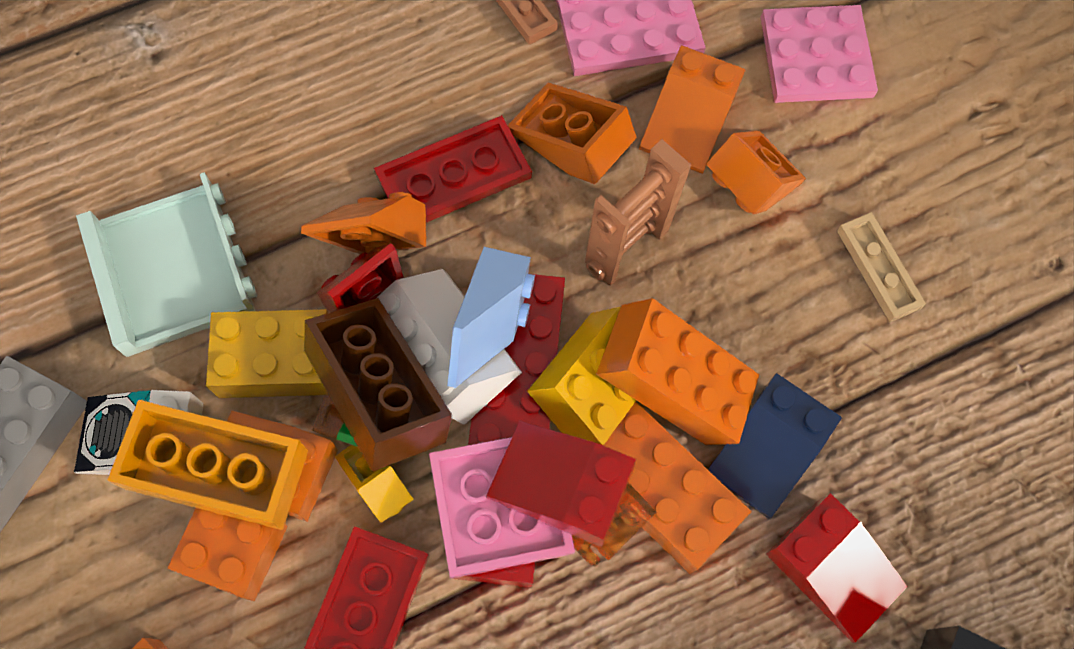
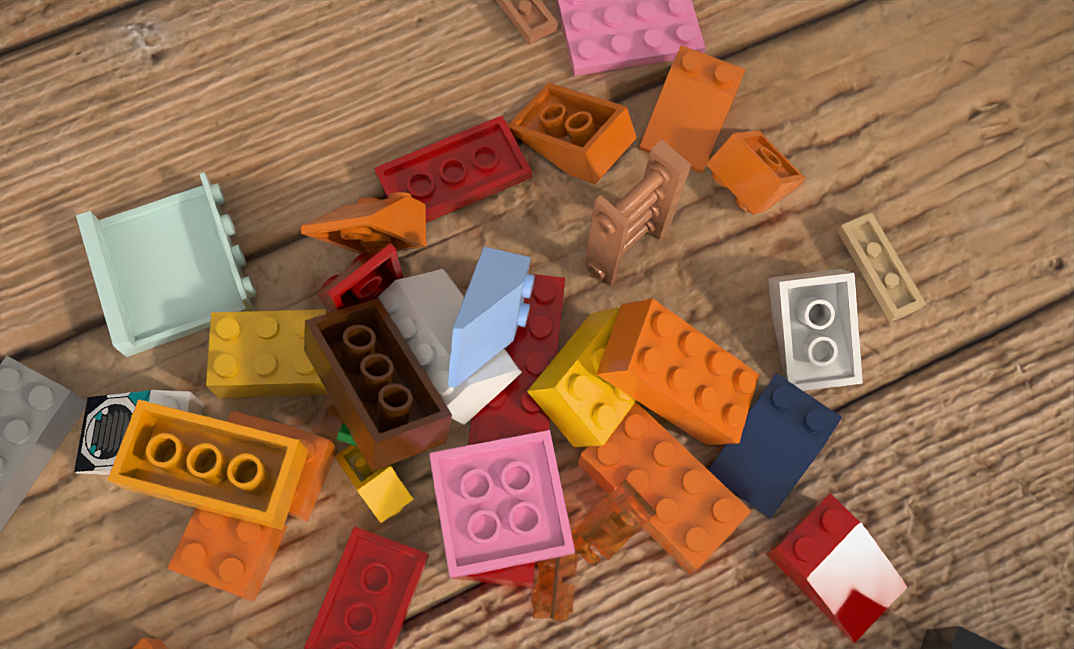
red slope [486,421,636,547] -> none
bright pink plate [761,5,878,103] -> none
none -> clear orange hinge [531,539,579,622]
none -> white slope [768,269,863,391]

